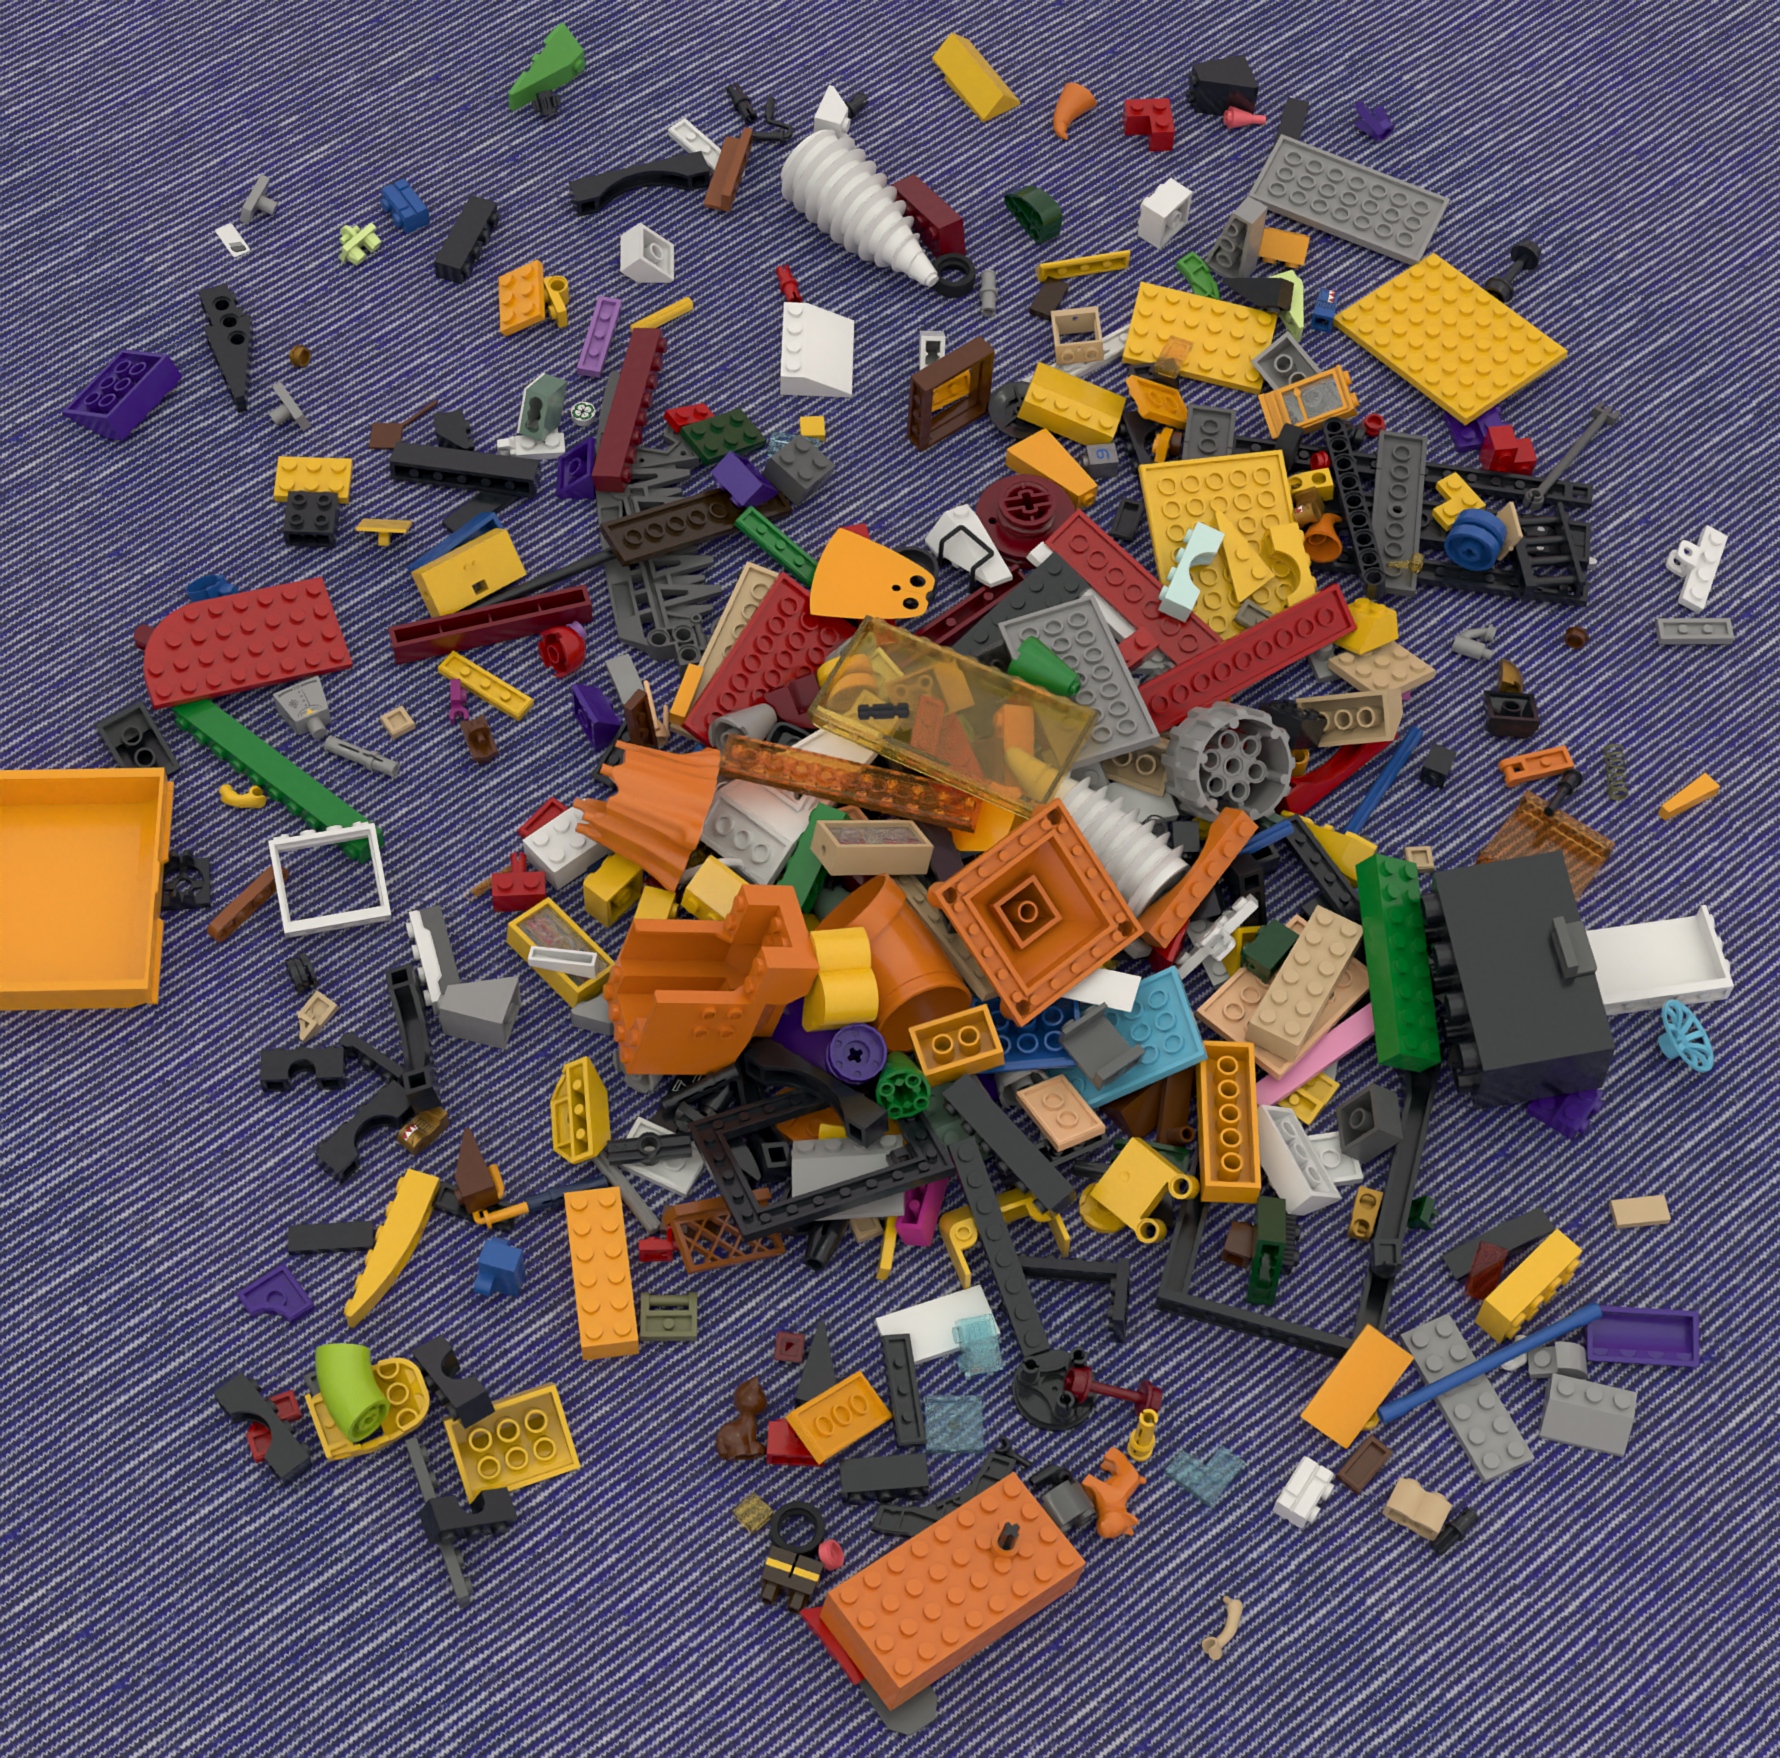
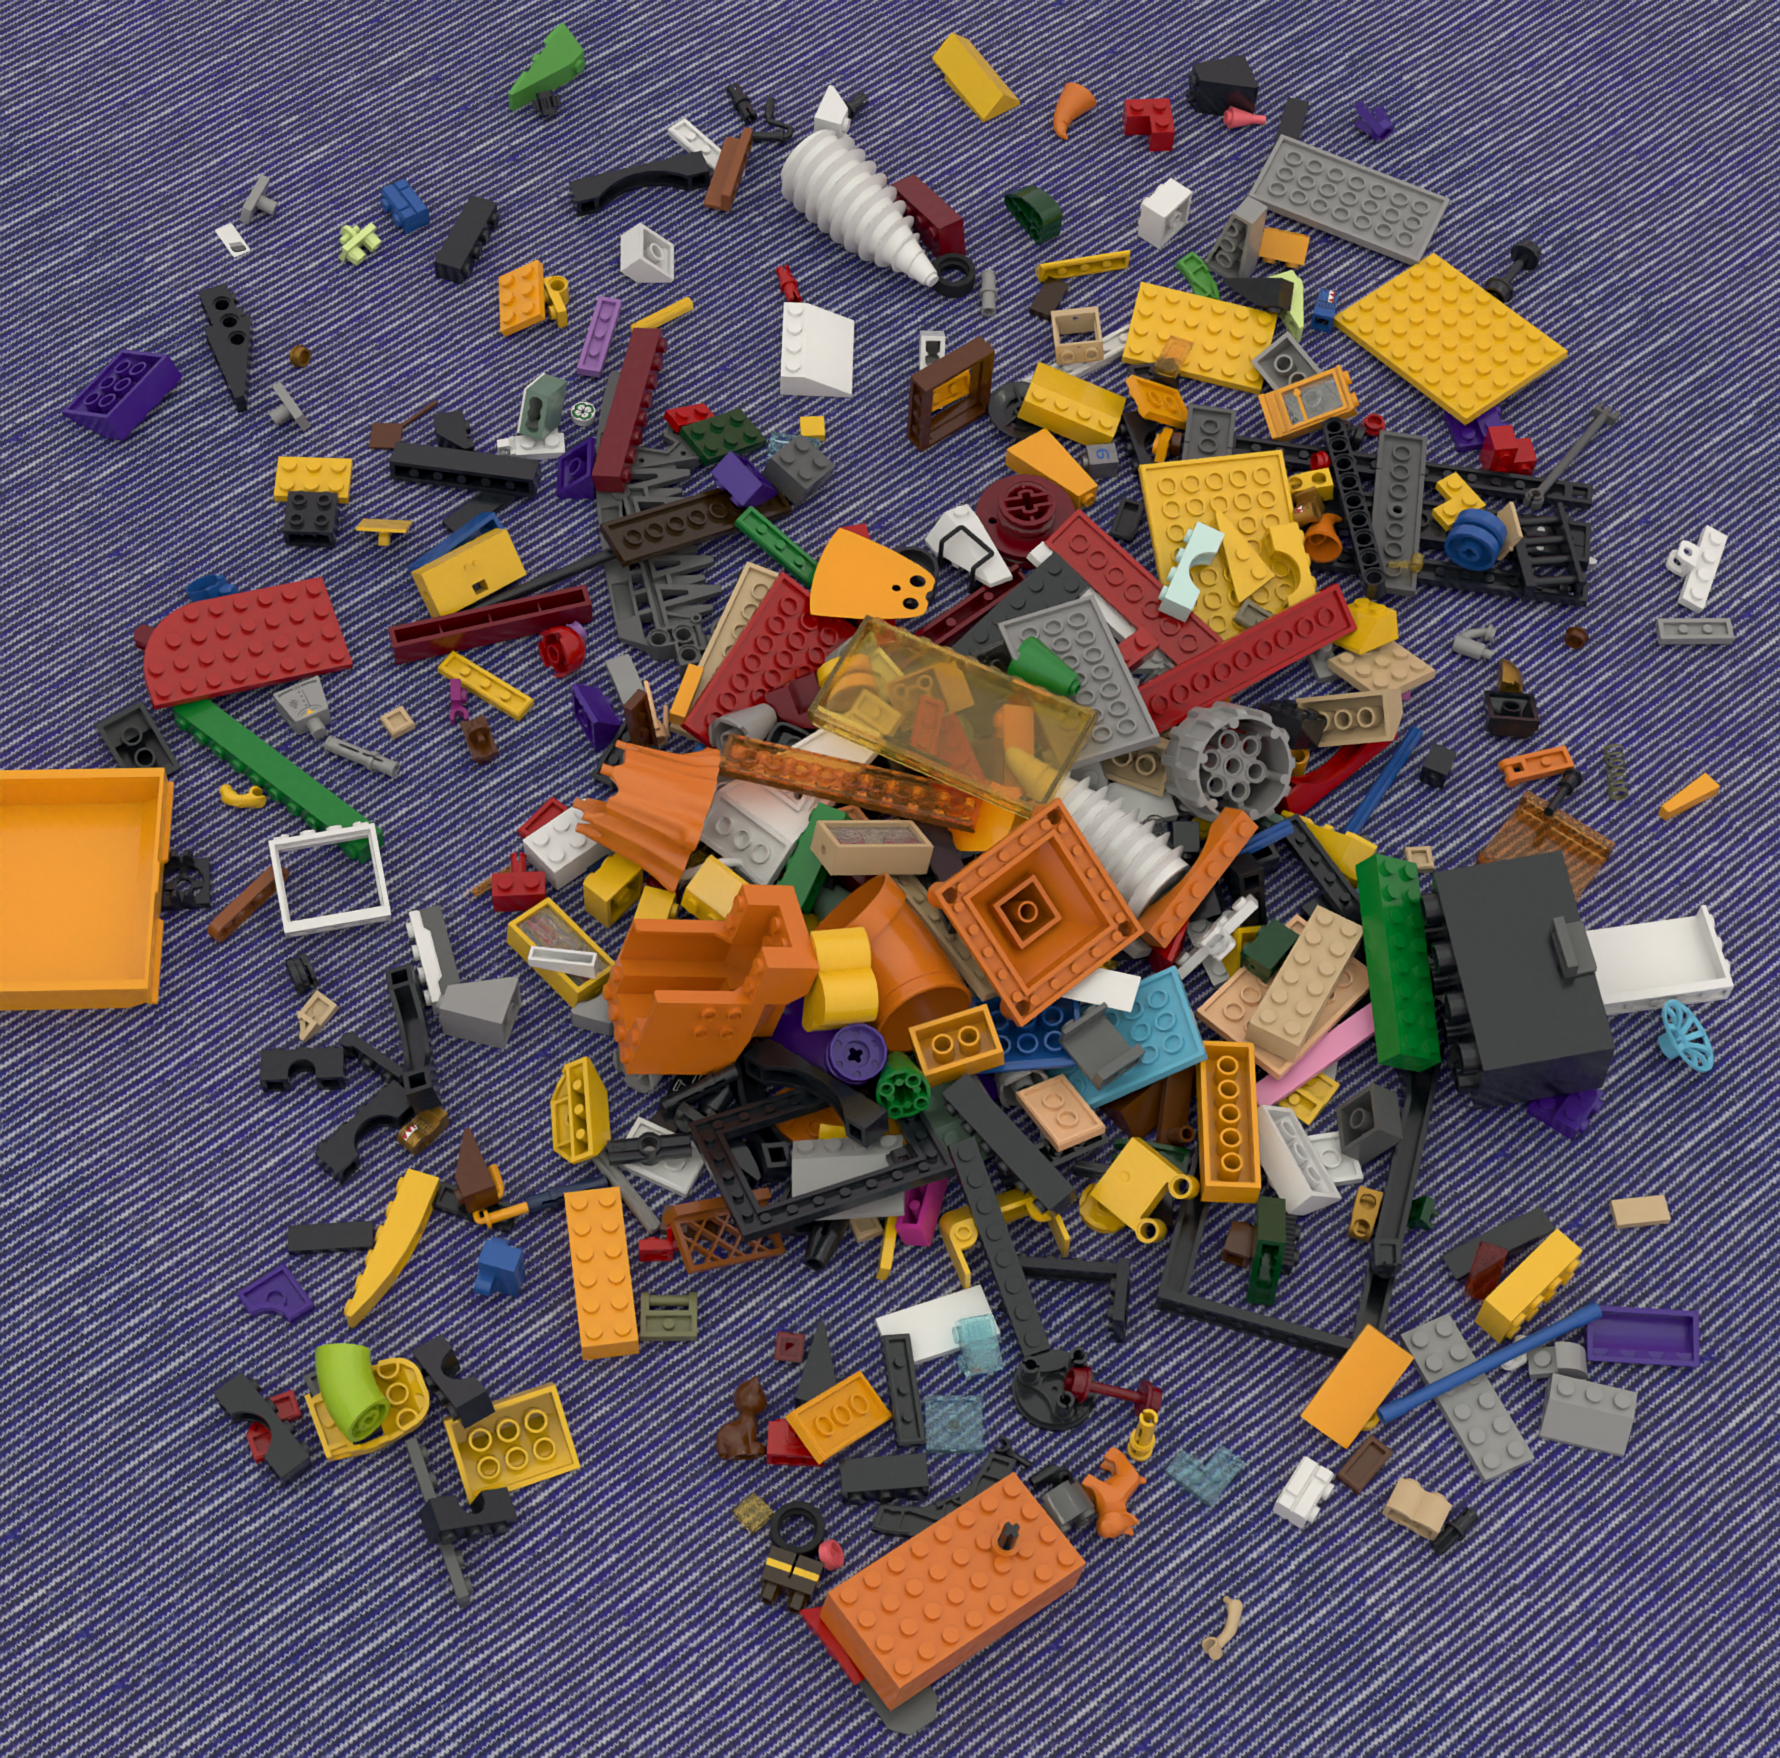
black axle [858,703,909,720] -> none
black tyre [1274,423,1304,472] -> none

